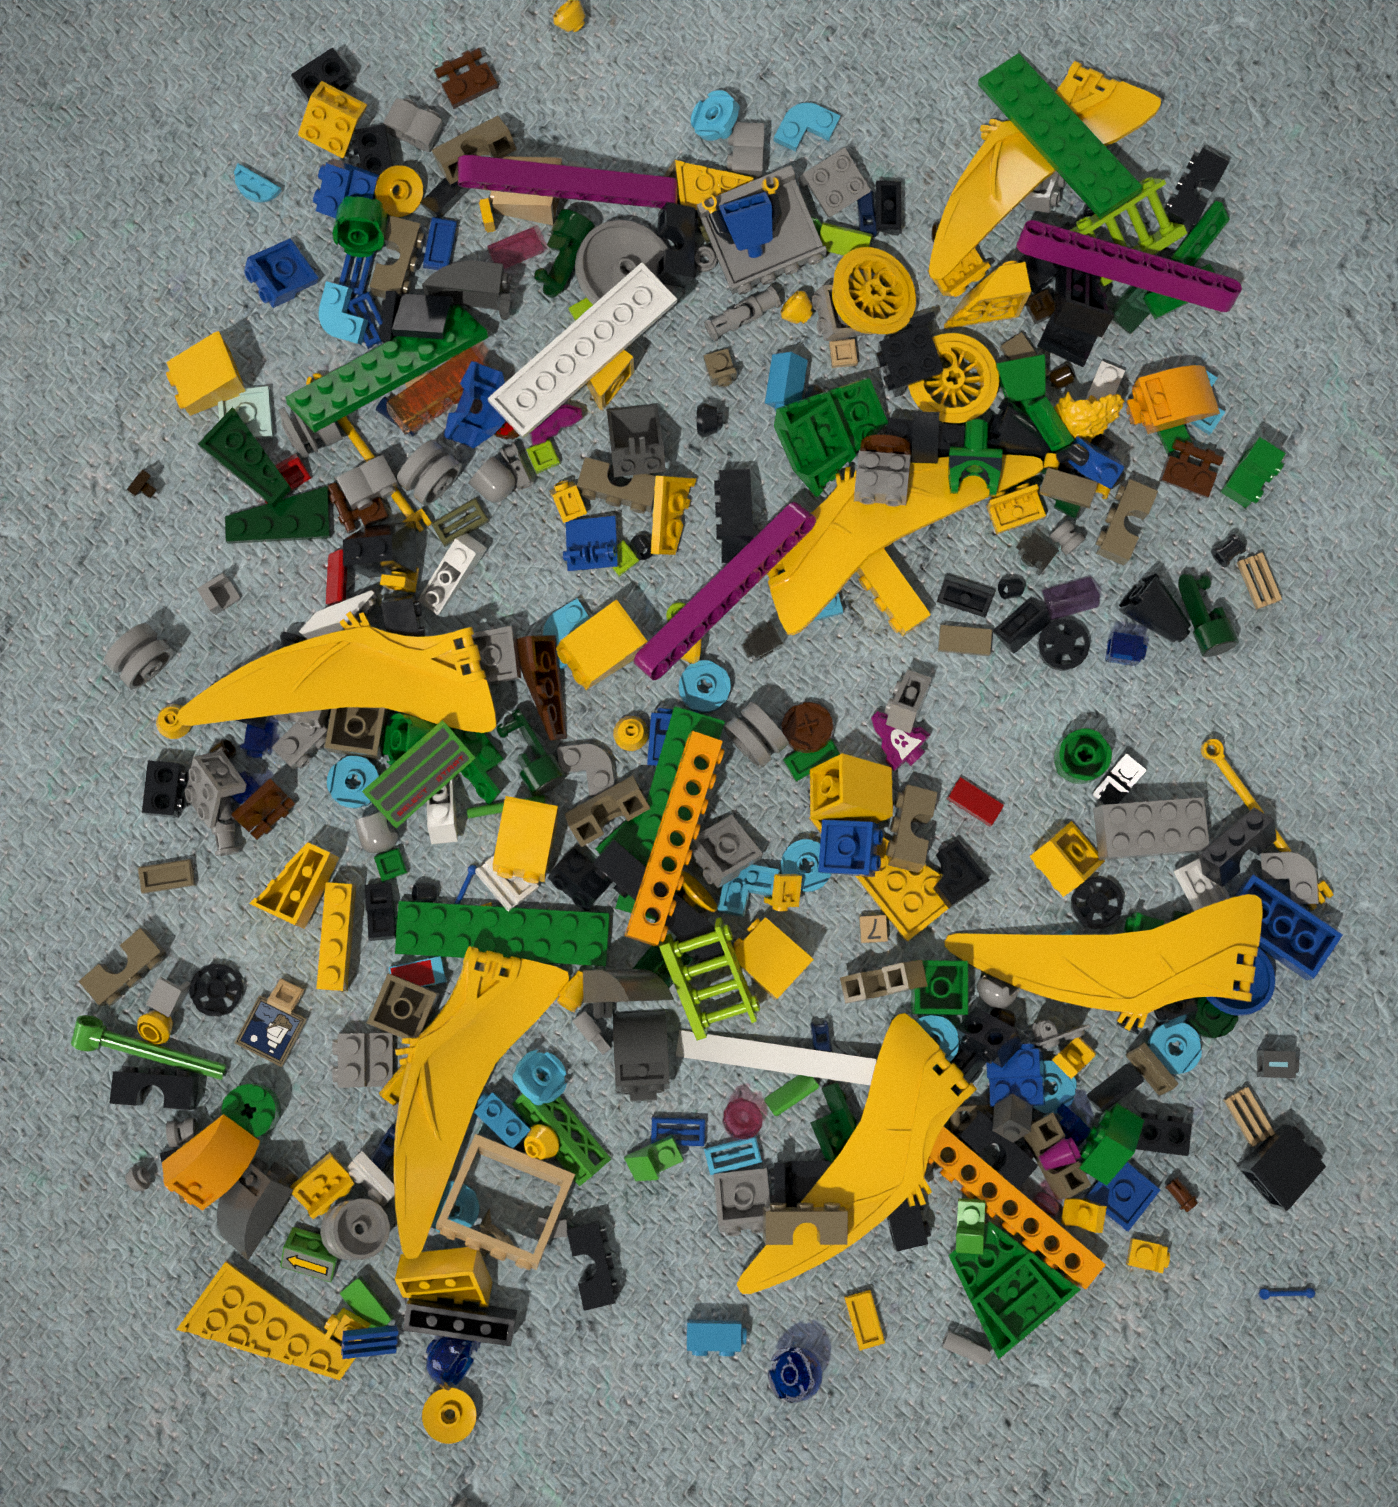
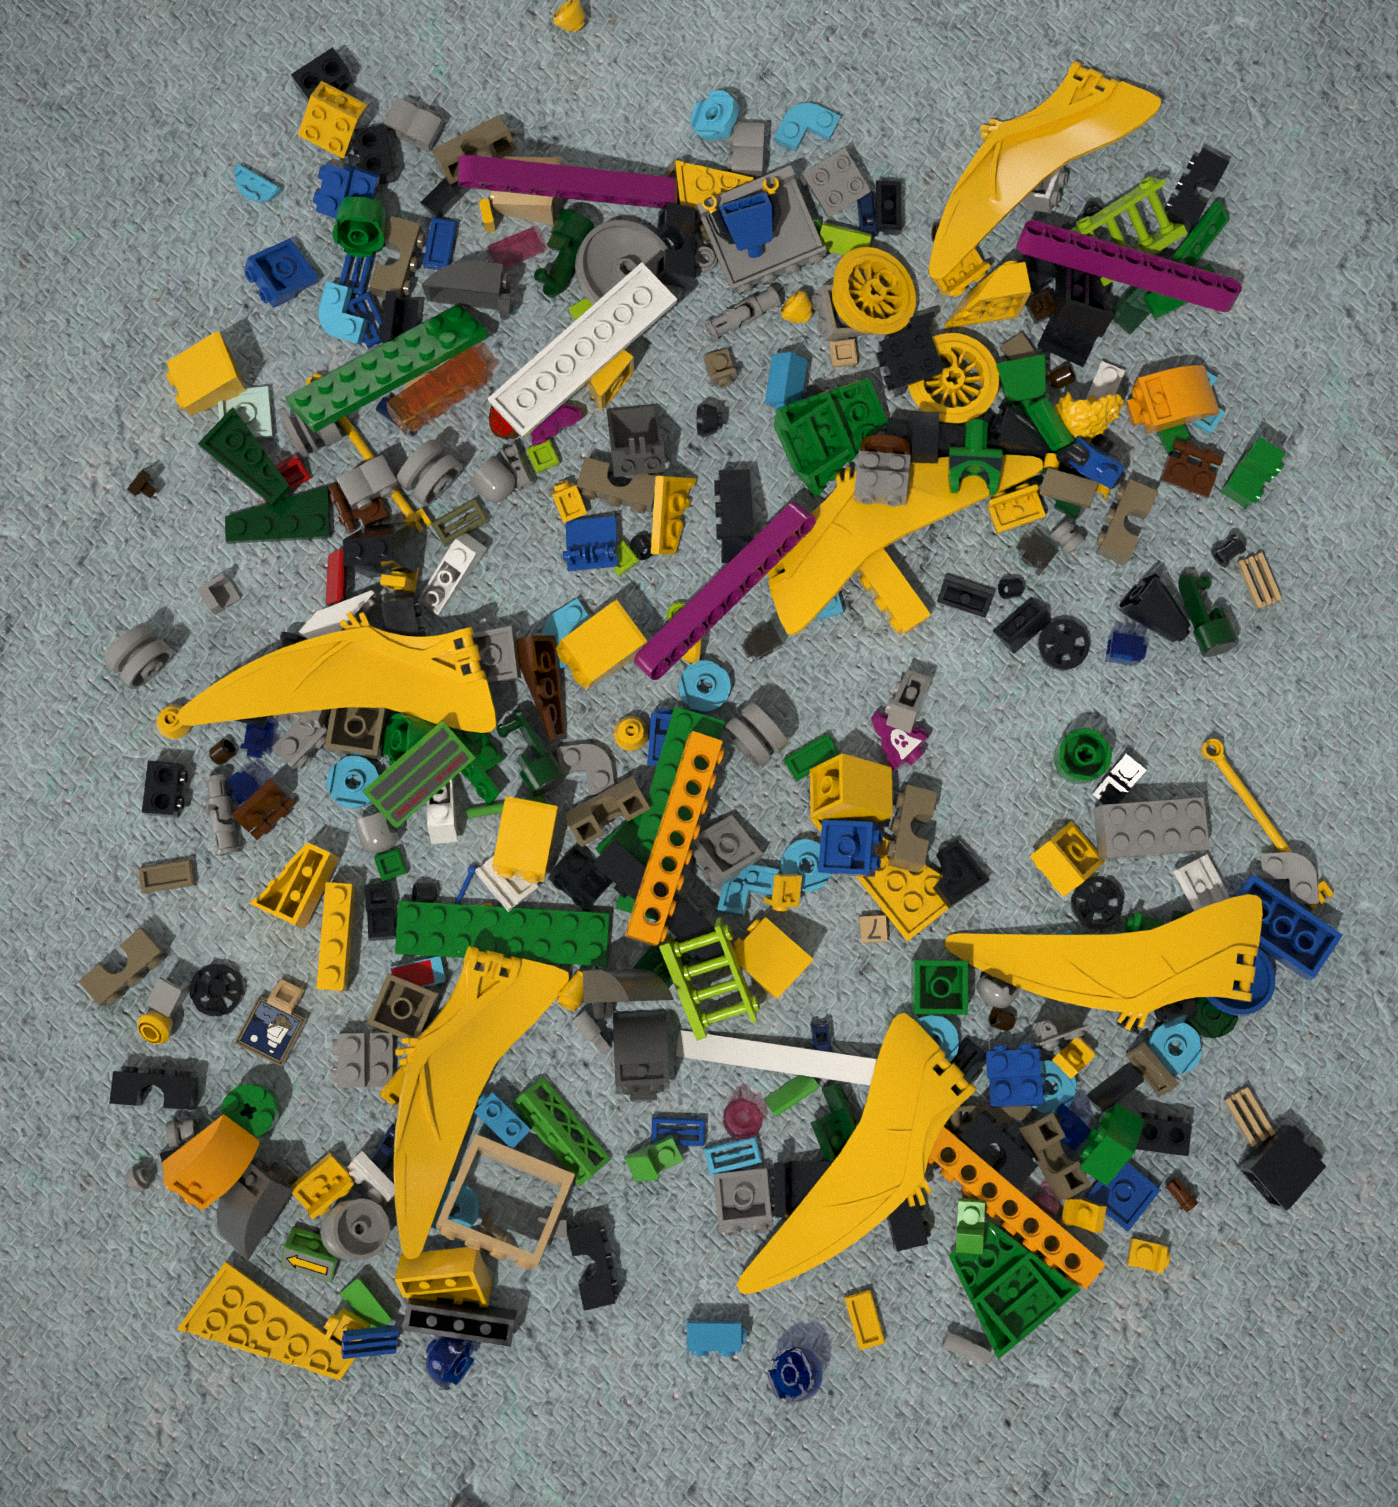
bright green piece [71,1015,226,1080] -> none
light grey bracket [185,750,247,829] -> none
yellow dish [375,165,423,217] -> none
black tile [392,294,454,339] -> none
yellow dish [422,1387,477,1444] -> none
reddish brown plate [434,48,498,109] -> none
blue piece [444,361,506,448] -> none
medium azure plate [512,1050,567,1105] -> none
yellow cone [524,1124,559,1160] -> none
yellow dish [681,871,718,912] -> none
dark tan arch [763,1202,848,1245] -> none
reddish brown tile [781,702,834,753] -> none
dark tan arch [840,960,927,1004] -> none
dark tan tile [938,625,992,656] -> none
red slope [946,777,1004,827] -> none
black brick [956,1007,1022,1068] -> none
green plate [978,53,1142,219] -> none
dark grey brick [992,1093,1032,1143] -> none
magenta cone [1038,1138,1081,1171] -> none
clear purple slope [1042,576,1100,620] -> none
black arch [1199,807,1277,887] -> none
dark grey brick [1257,1050,1299,1078] -> none
blue hinge [1259,1288,1316,1300] -> none

